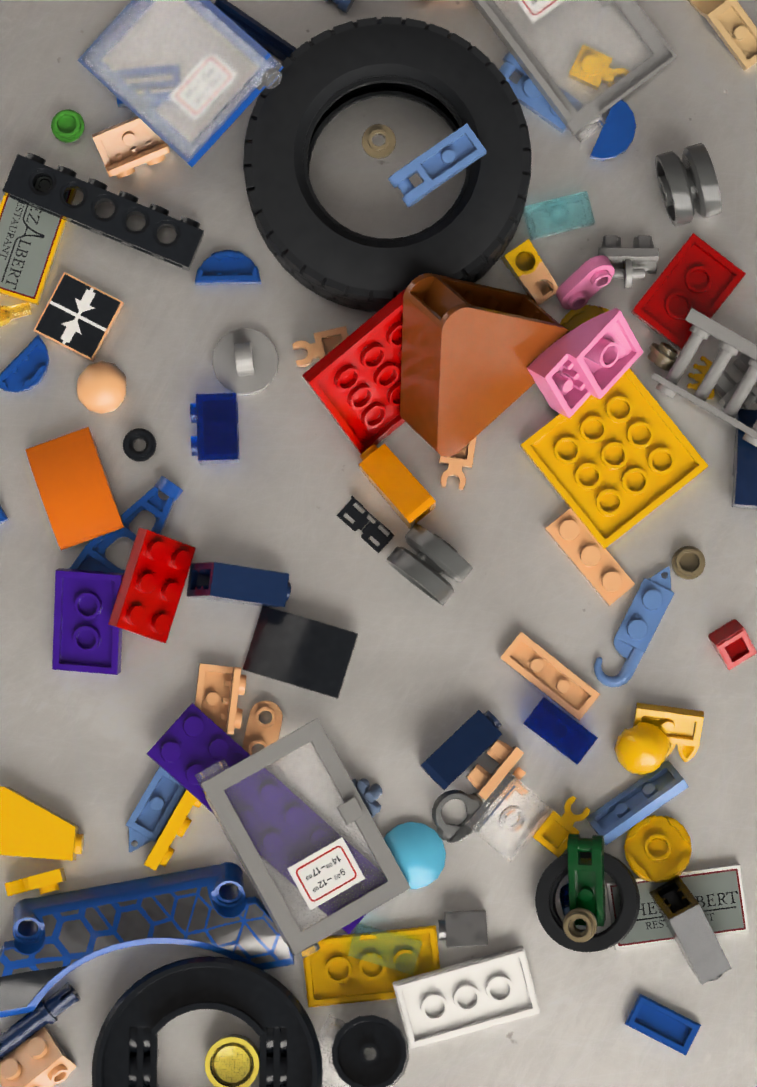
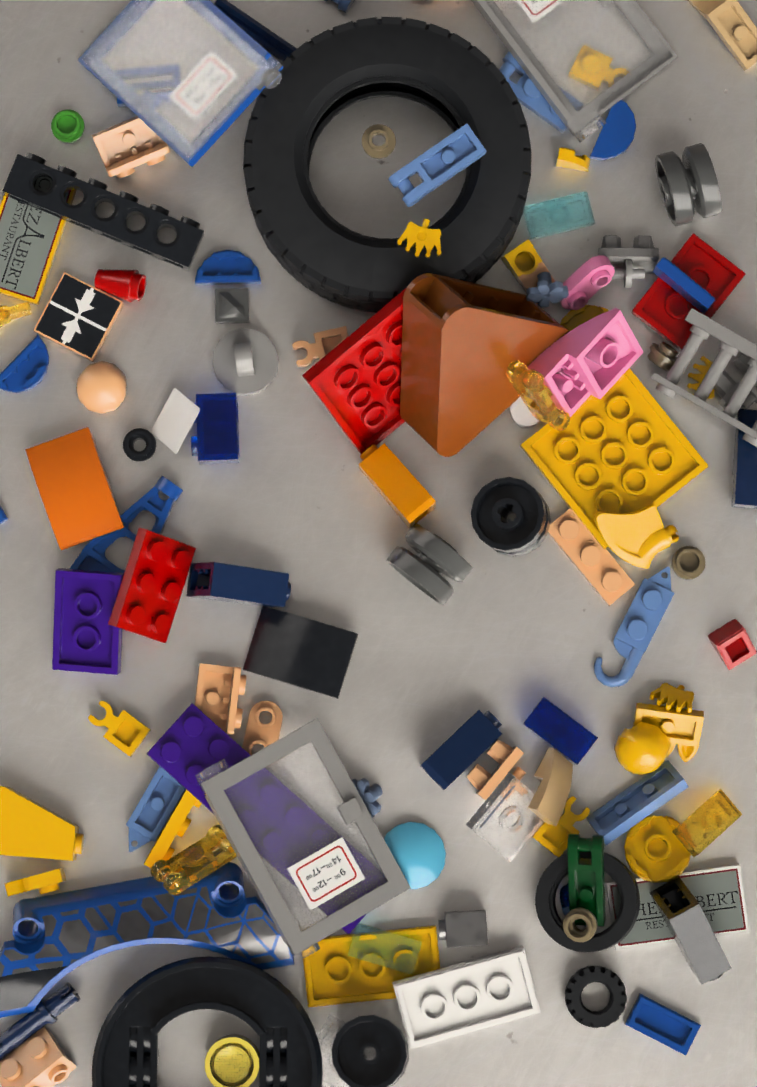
black piece [337,496,394,553] -> none
dark grey piece [432,790,485,843] -> none
light nougat plate [439,436,477,490] -> none
light nougat plate [500,632,600,721] -> none
none -> yellow plate [88,701,151,757]
none -> red cone [95,269,146,302]
none -> white sticker [150,388,200,454]
none -> clear yellow plate [150,825,237,895]
none -> dark grey tile [215,288,249,324]
none -> yellow piece [397,219,442,258]
none -> black wheel [471,477,551,557]
none -> clear yellow plate [506,361,570,431]
none -> white tile [510,393,544,428]
none -> sand blue plant [526,272,569,308]
none -> tan slope [528,747,573,826]
none -> yellow tile [556,147,590,172]
none -> black tyre [565,966,627,1028]
none -> yellow arm [594,503,679,569]
none -> yellow piece [650,683,694,713]
none -> blue tile [653,257,715,314]
none -> clear yellow plate [672,789,742,858]

